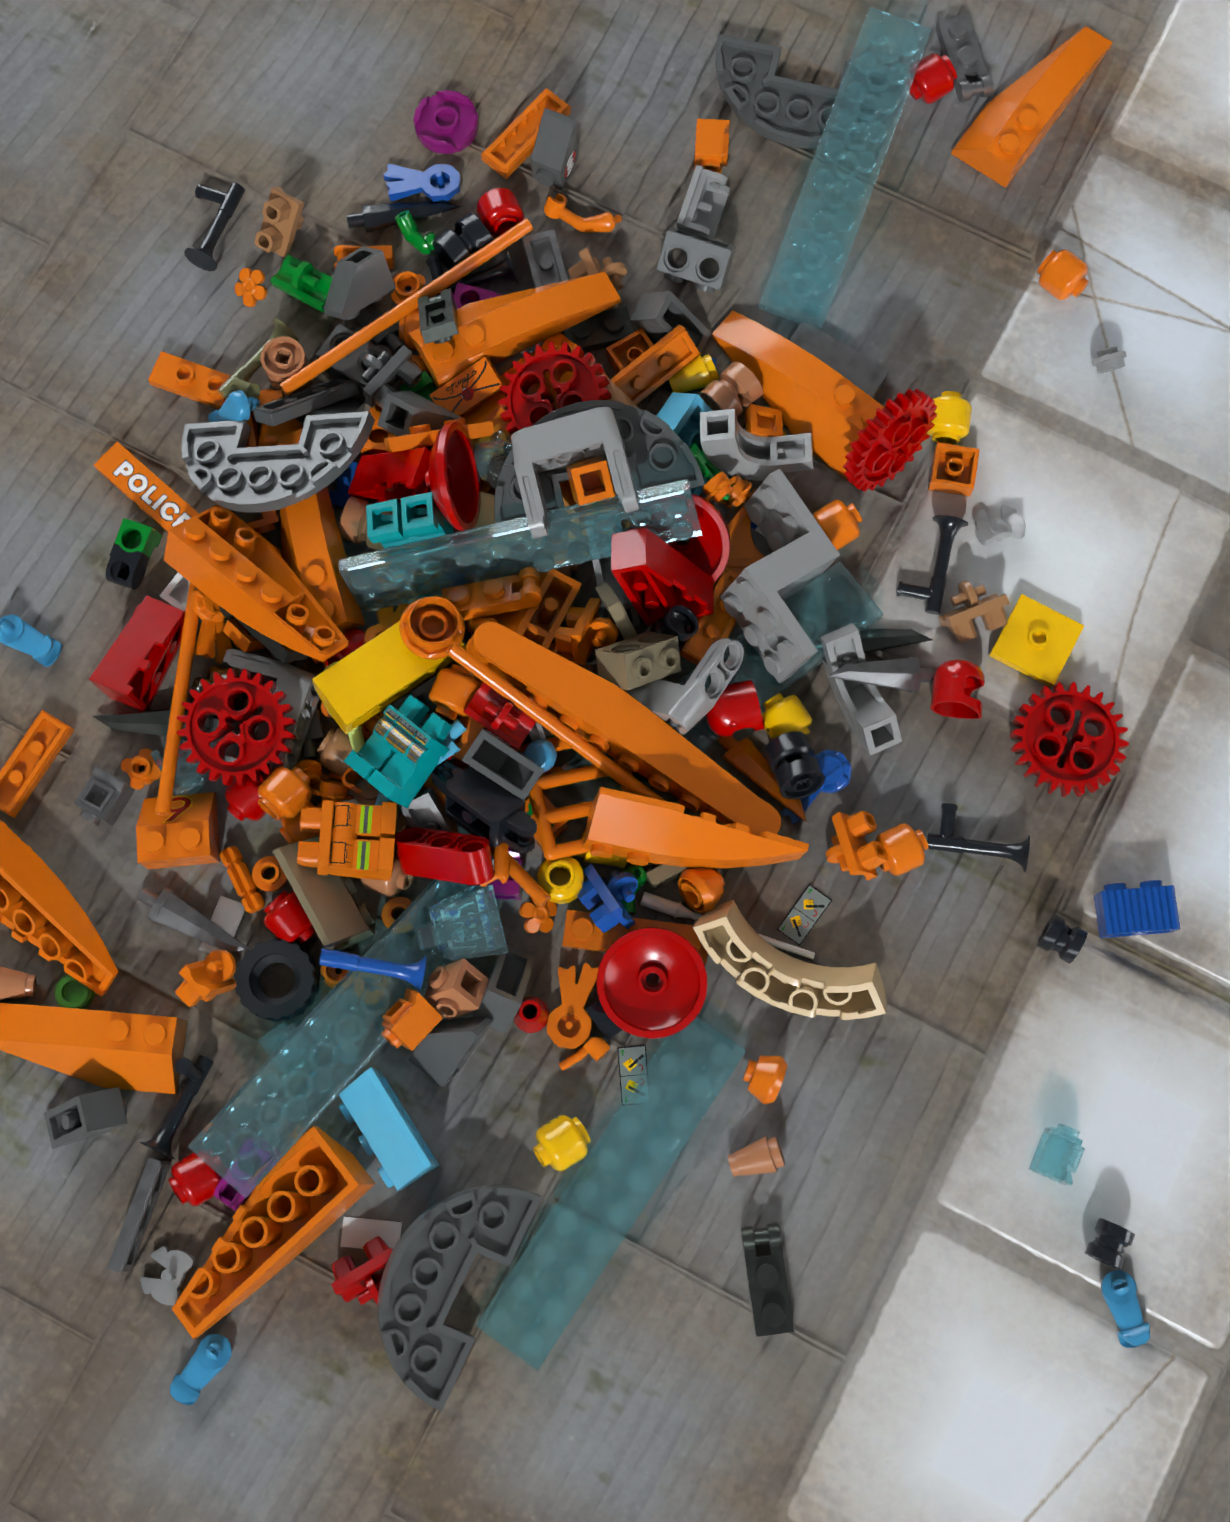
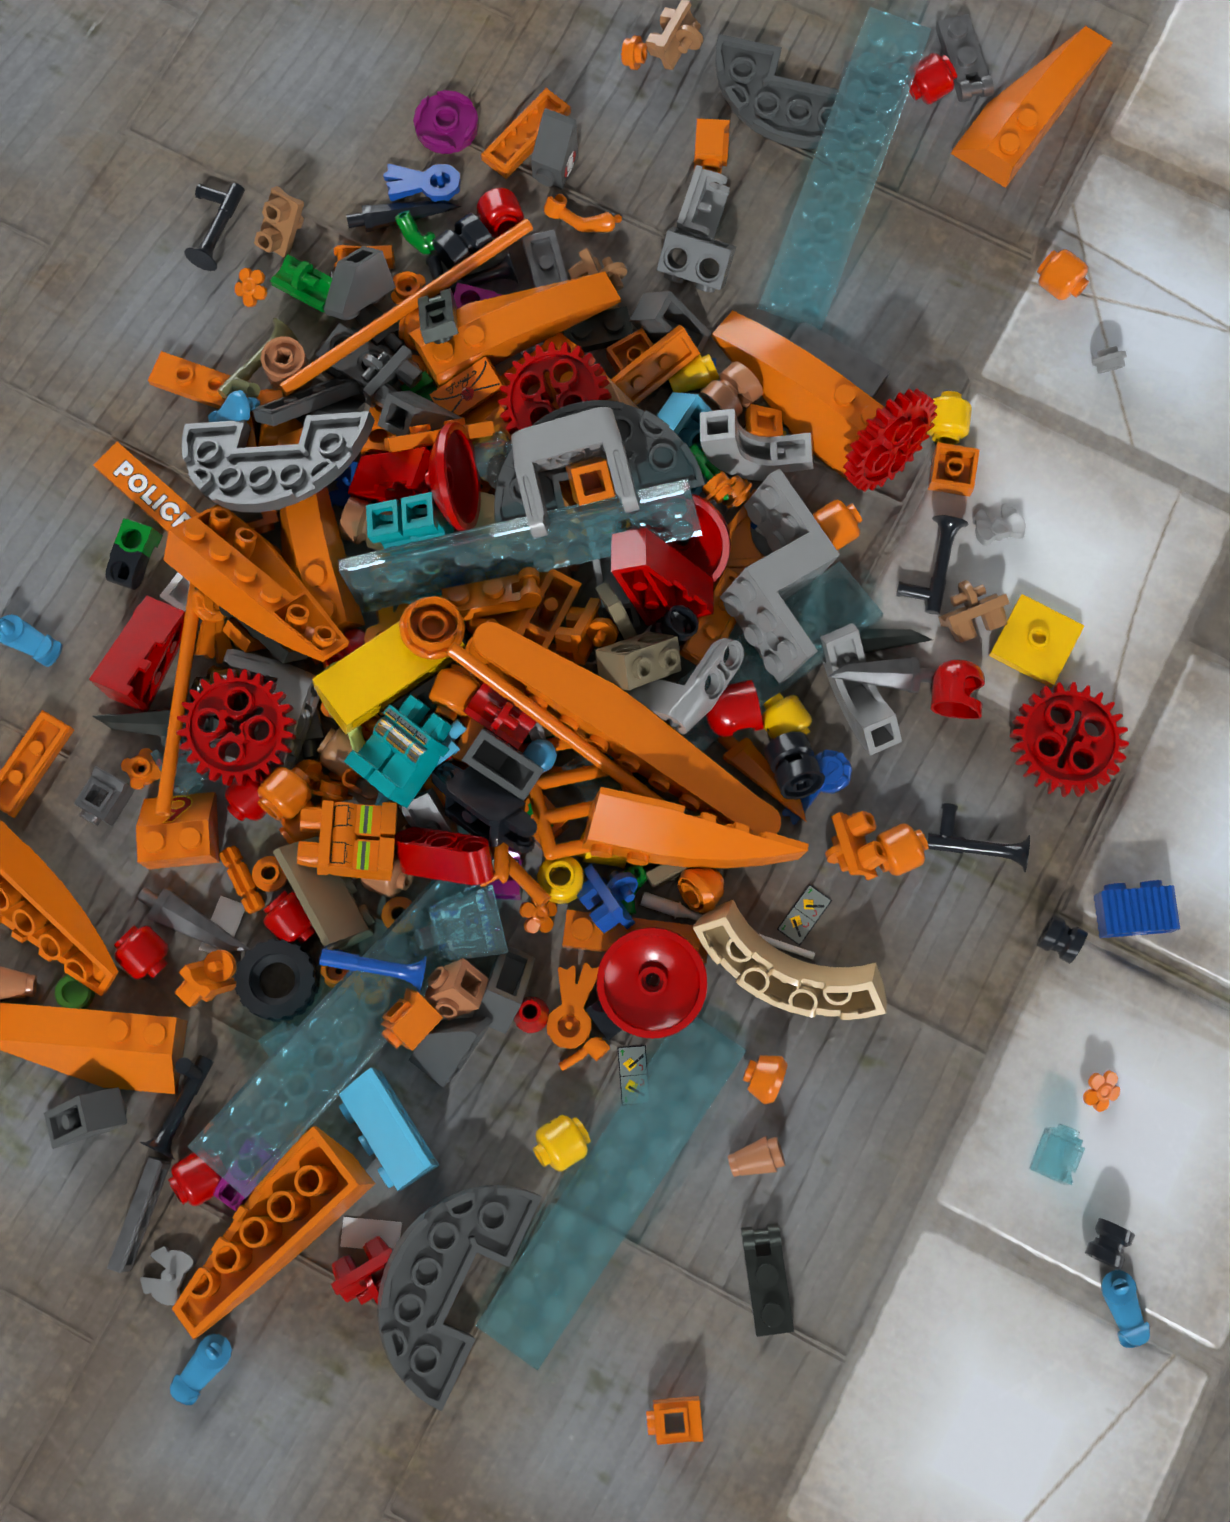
none -> red head [113,925,169,979]
none -> orange plate [621,35,647,70]
none -> medium nougat hips [645,0,704,70]
none -> orange window [646,1396,704,1445]
none -> orange plant [1083,1070,1120,1112]

